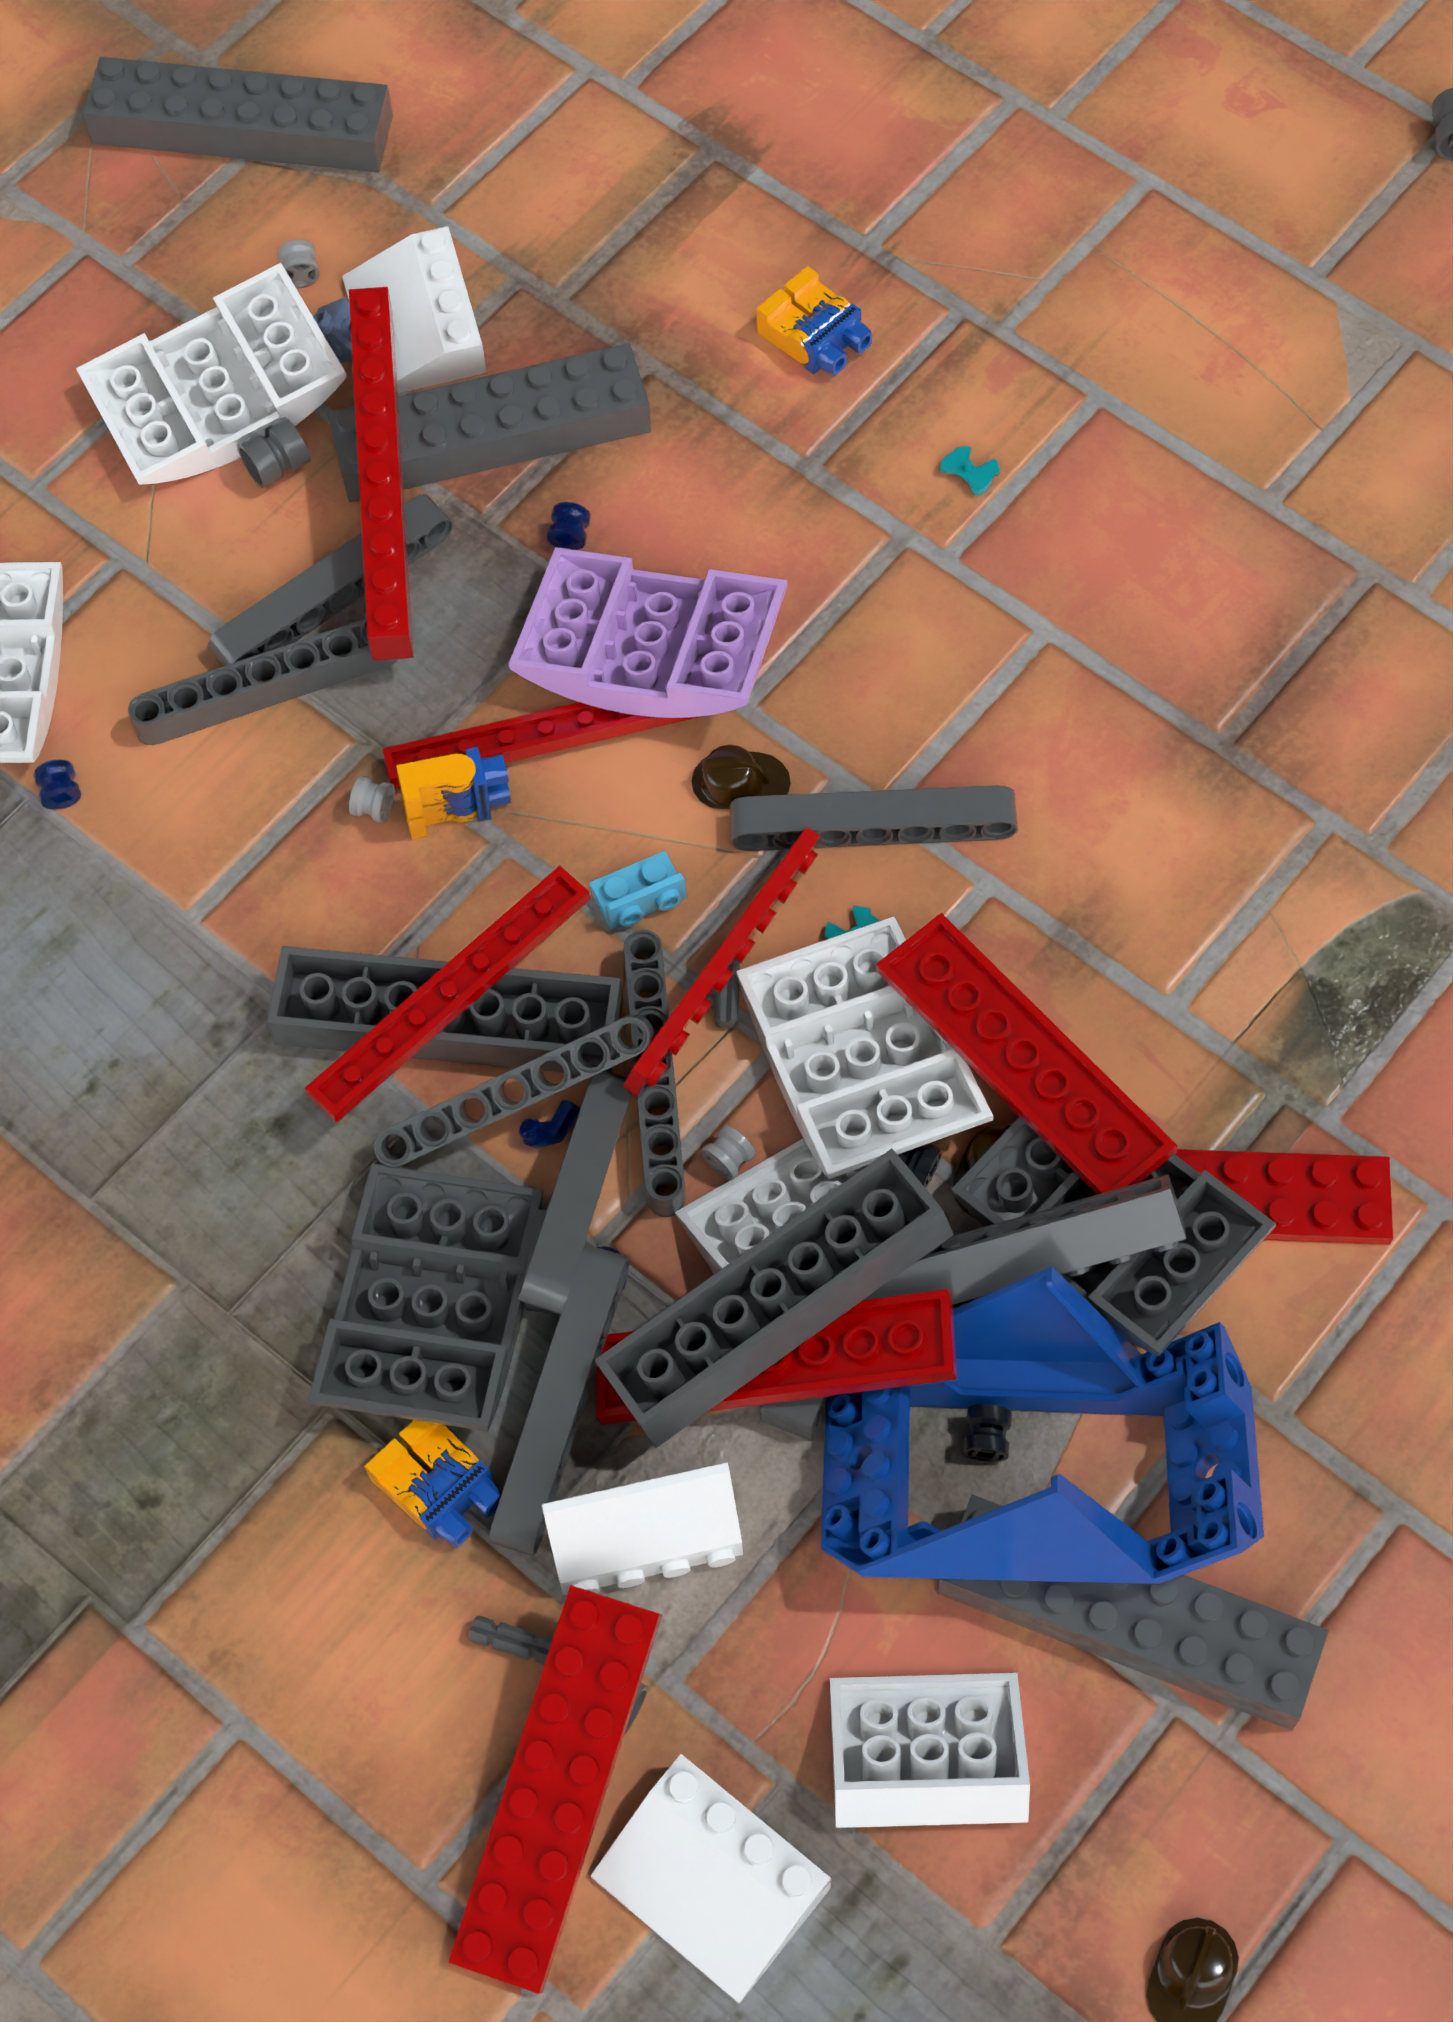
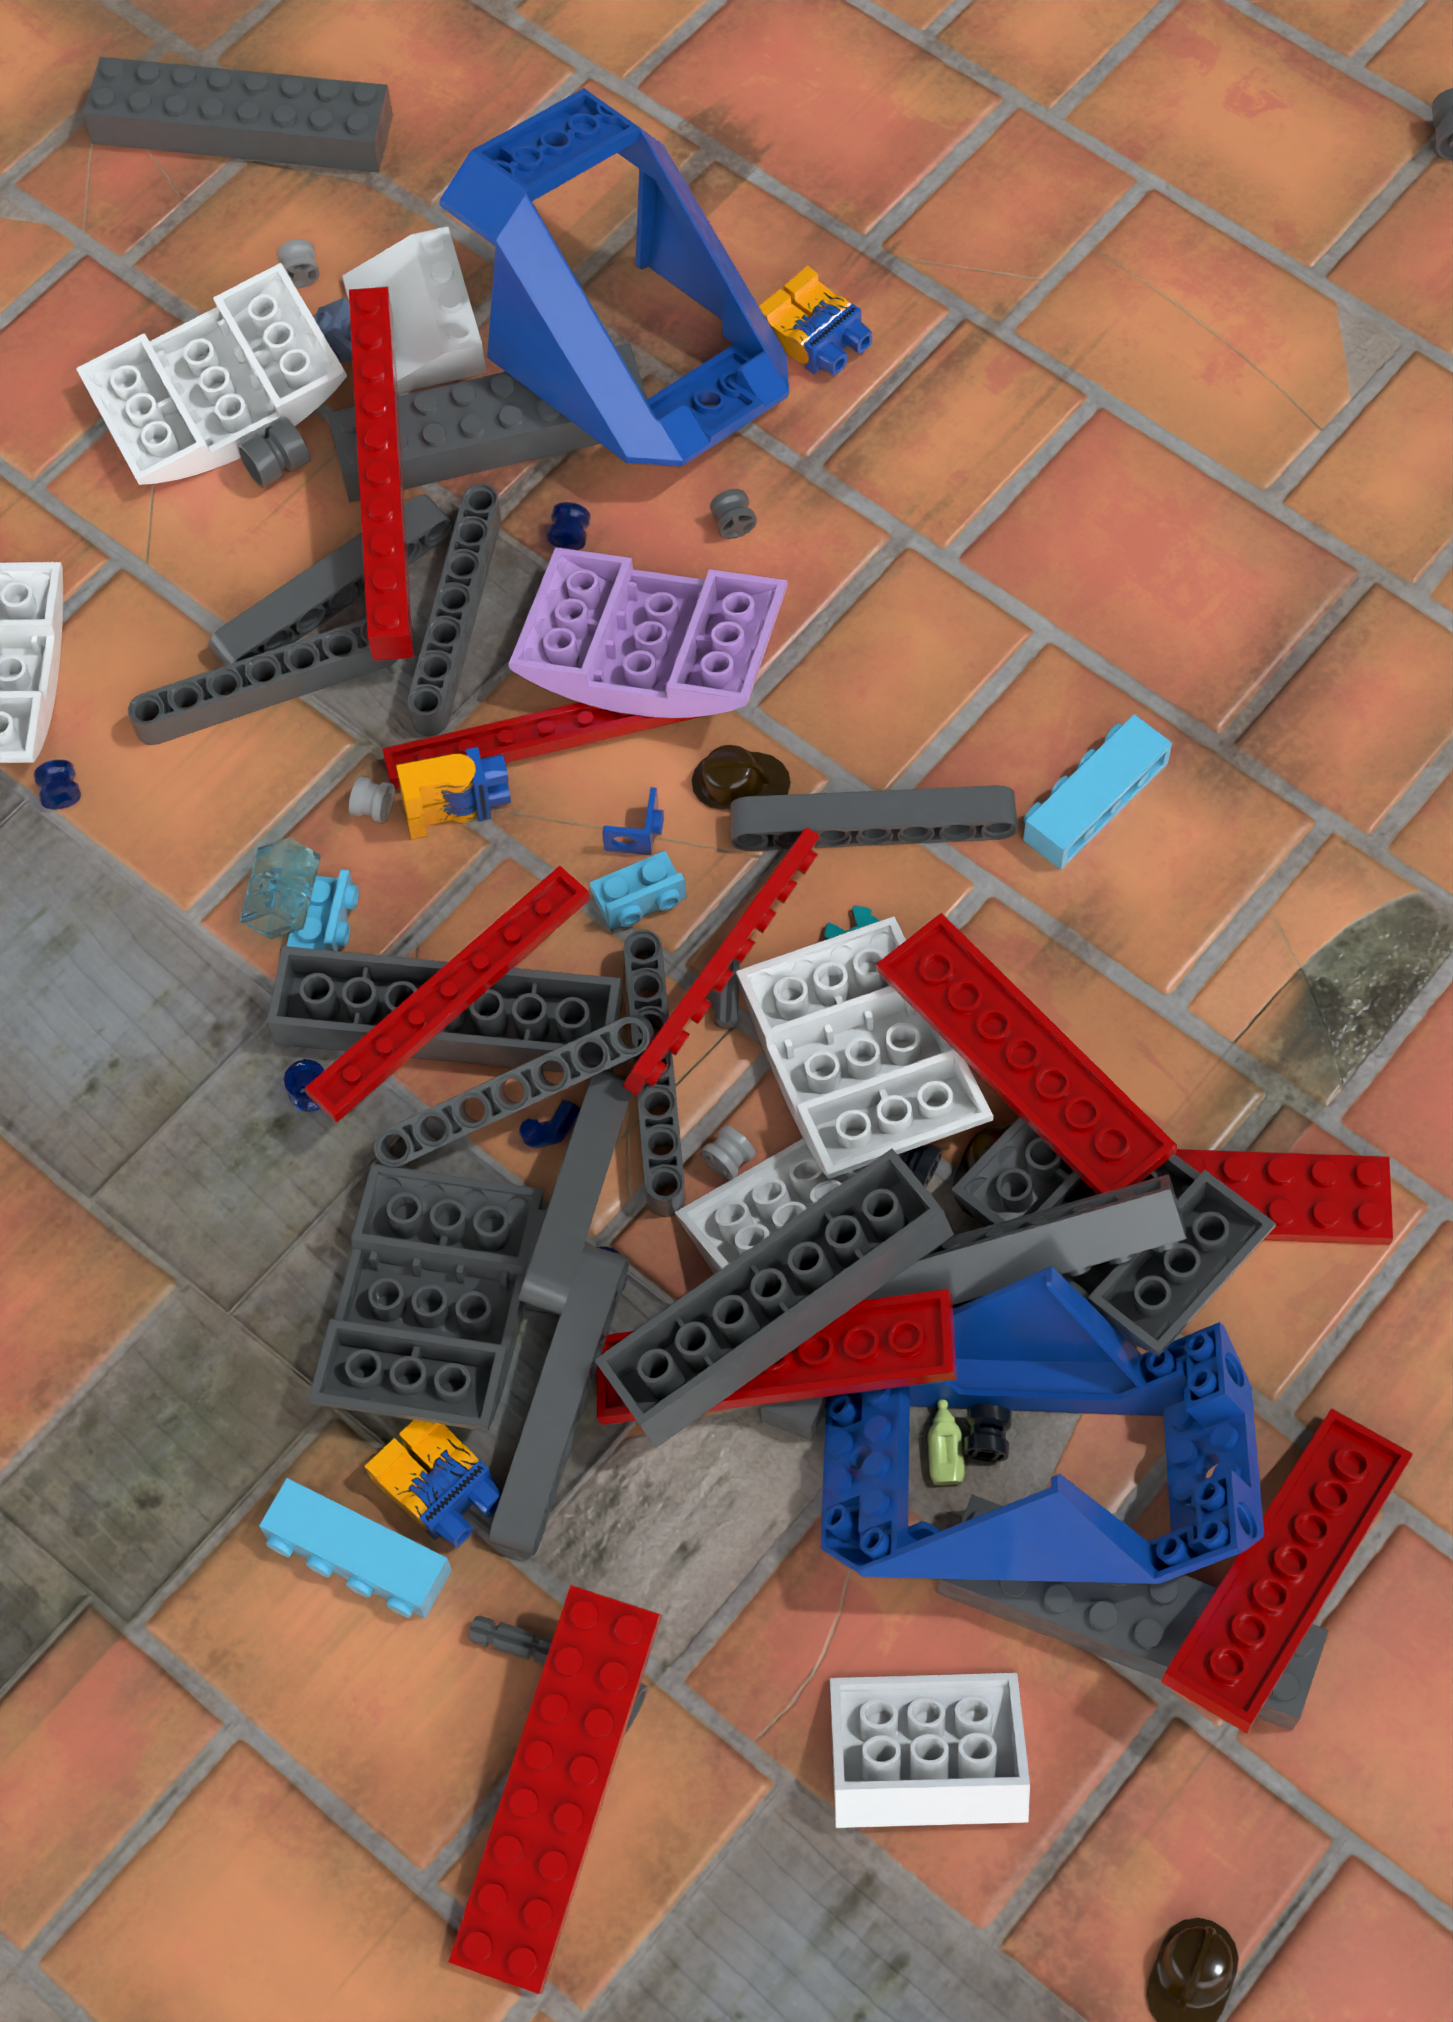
white slope [542,1462,743,1596] -> none
white slope [591,1754,831,2004] -> none
teal piece [939,446,1000,496] -> none
none -> clear light blue brick [240,837,321,939]
none -> medium azure brick [259,1478,452,1619]
none -> clear blue wheel [283,1059,325,1112]
none -> medium azure bracket [287,869,359,951]
none -> dark grey beam [408,484,501,736]
none -> blue piece [439,88,789,466]
none -> blue bracket [602,787,664,855]
none -> dark grey wheel [710,489,757,539]
none -> yellowish green piece [927,1399,965,1486]
none -> medium azure brick [1023,714,1172,870]
none -> red plate [1161,1408,1413,1733]

